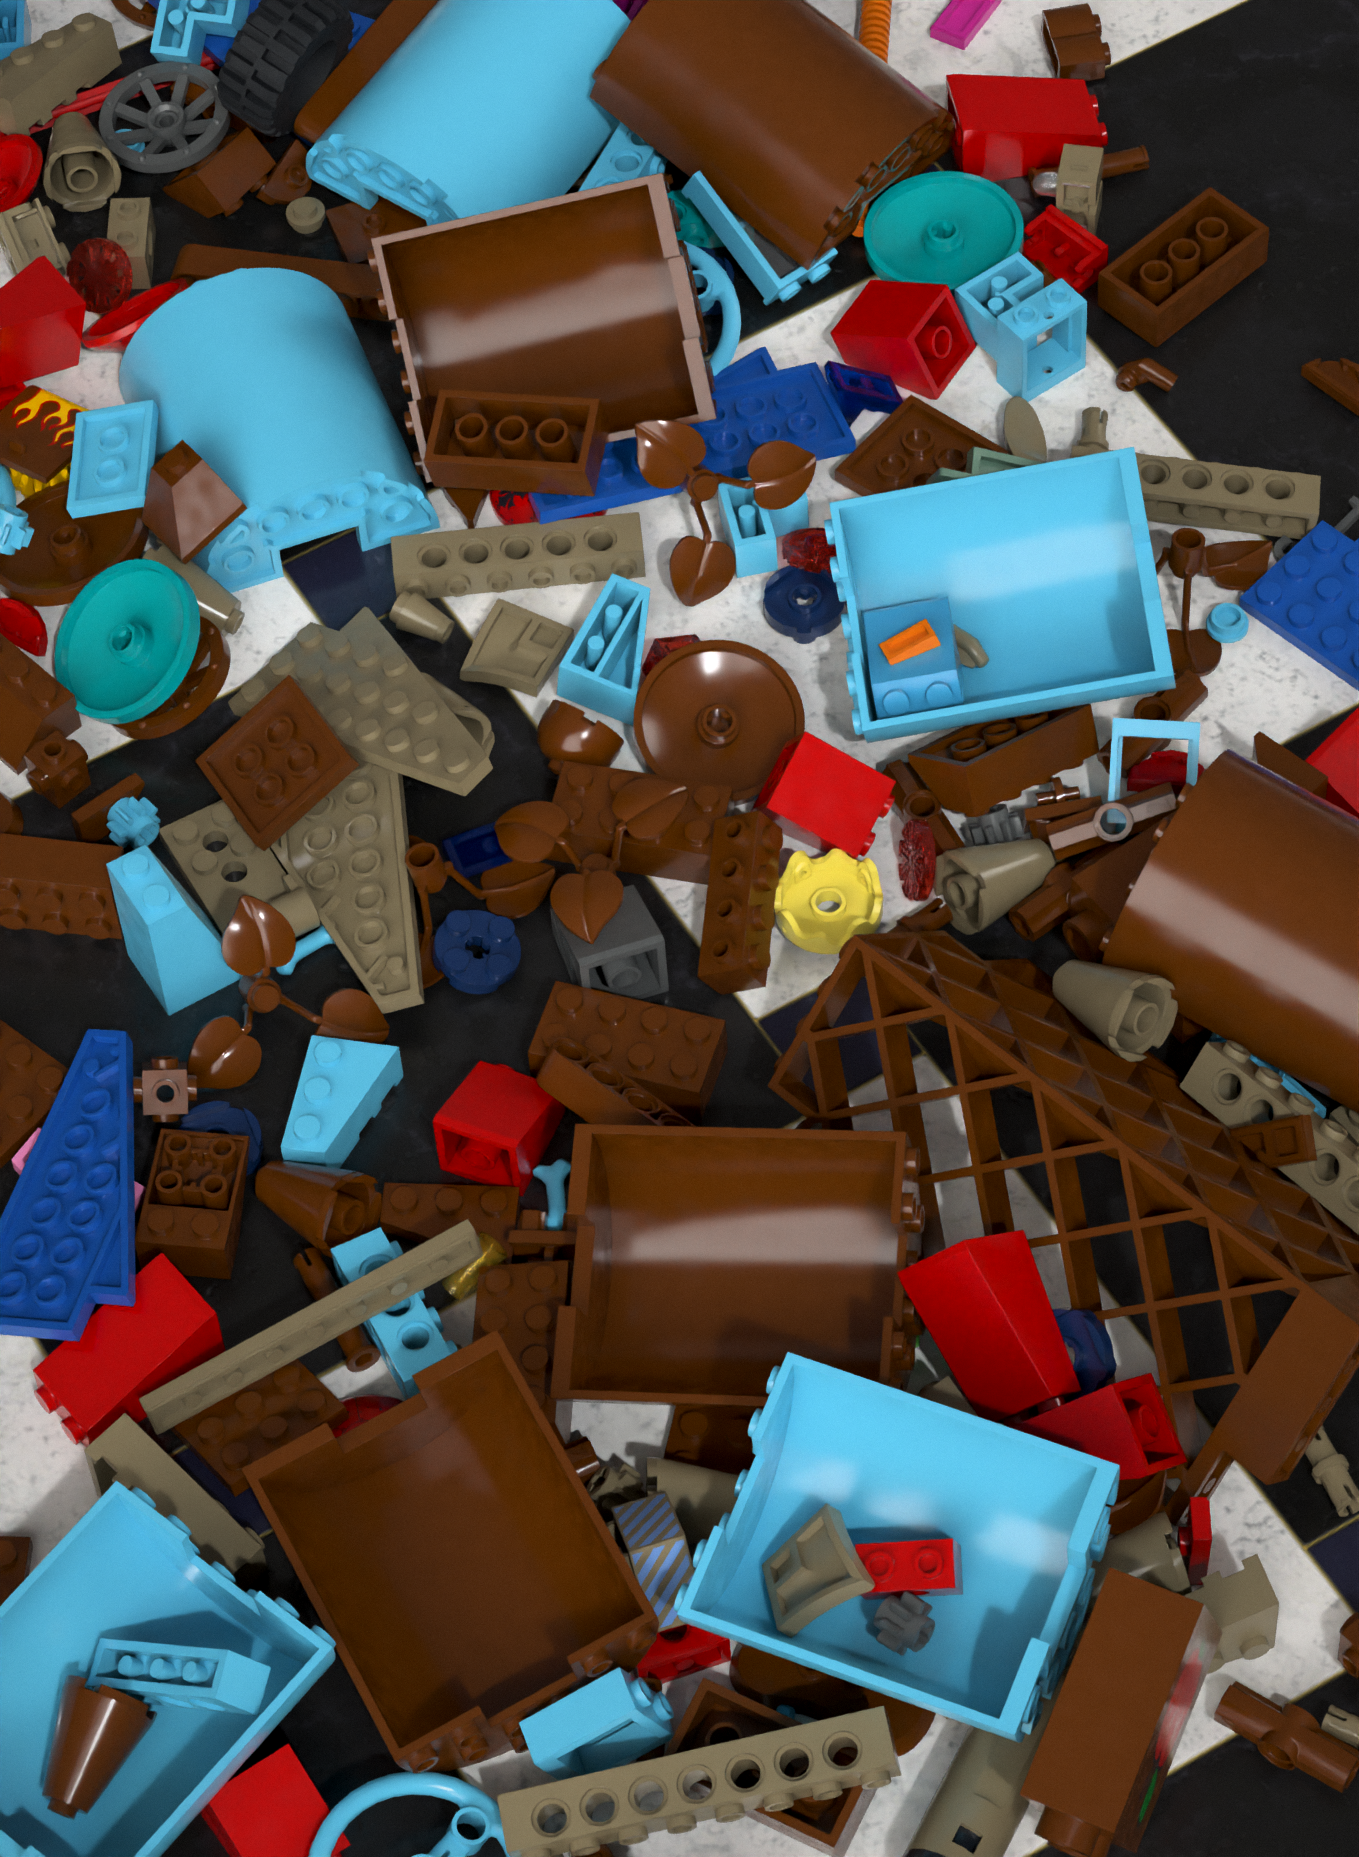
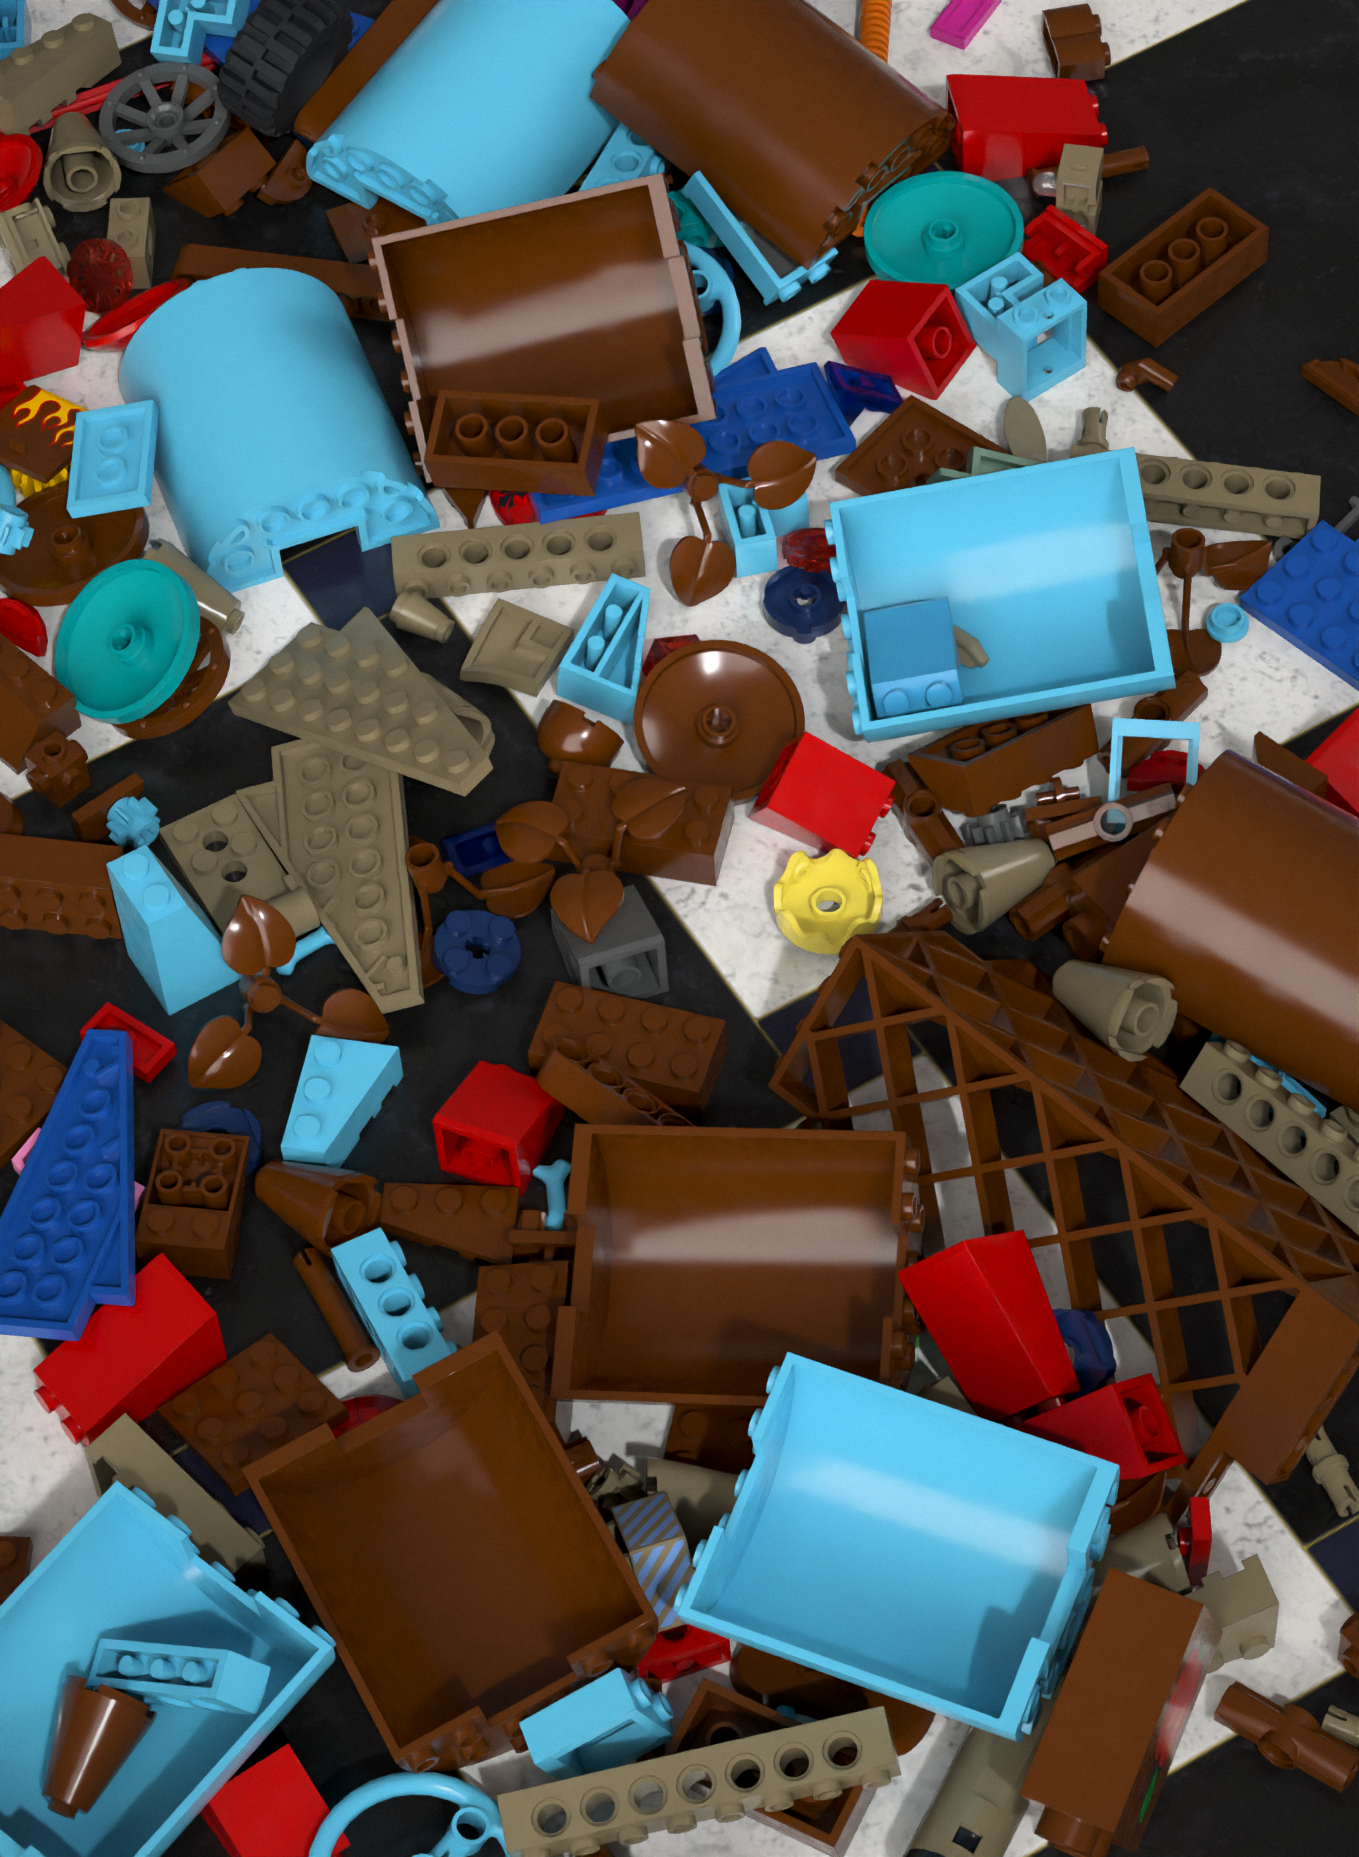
reddish brown brick [133,1056,197,1122] -> none
dark tan tile [139,1219,484,1435] -> none
reddish brown slope [141,440,247,565] -> none
reddish brown plate [195,675,360,851] -> none
dark tan plate [286,197,325,234] -> none
clear yellow cone [442,1231,508,1300] -> none
reddish brown brick [697,810,783,995] -> none
dark tan plate [762,1503,875,1638] -> none
red brick [855,1538,963,1600] -> none
dark grey gear [874,1591,935,1656] -> none
orange piece [879,618,941,666] -> none
clear red wheel [898,819,936,902] -> none
reddish brown tile [1229,1115,1317,1168] -> none
none -> red plate [79,1001,177,1083]

